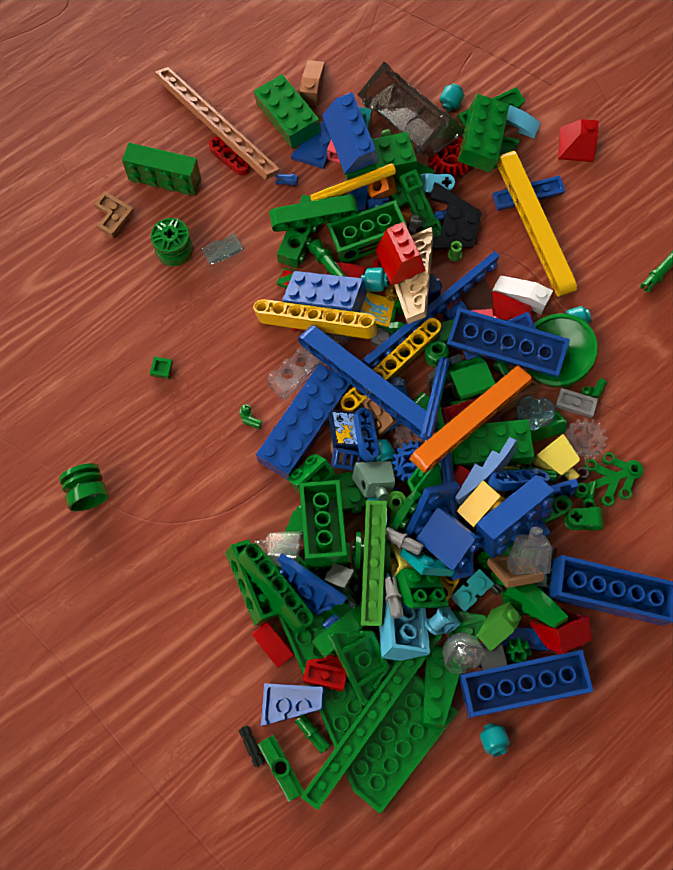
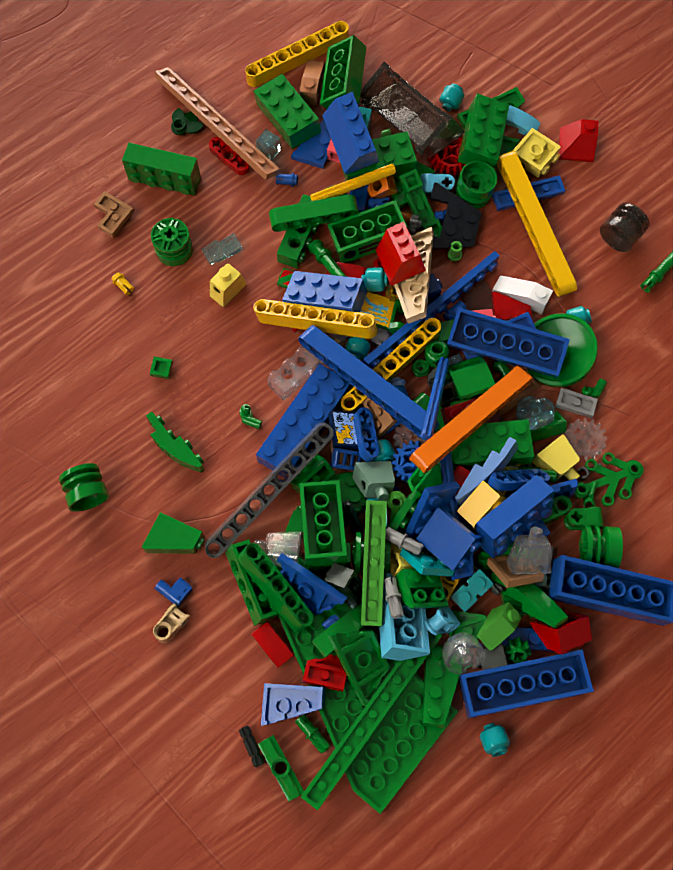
none -> yellow pin [111,272,135,296]
none -> green slope [141,512,205,554]
none -> green slope [146,412,205,473]
none -> tan piece [153,603,190,644]
none -> blue piece [154,577,193,607]
none -> dark green plate [171,108,203,135]
none -> dark grey beam [205,422,334,558]
none -> light yellow torso [210,264,247,308]
none -> yellow beam [245,21,349,87]
none -> clear light blue brick [255,129,281,161]
none -> green brick [320,35,367,110]
none -> pearl dark grey axle [342,500,363,535]
none -> teal head [345,337,370,362]
none -> green plate [411,359,430,377]
none -> green wheel [455,161,497,209]
none -> light yellow plate [513,128,561,178]
none -> green wheel [579,525,623,568]
none -> clear smoke wheel [600,203,650,252]

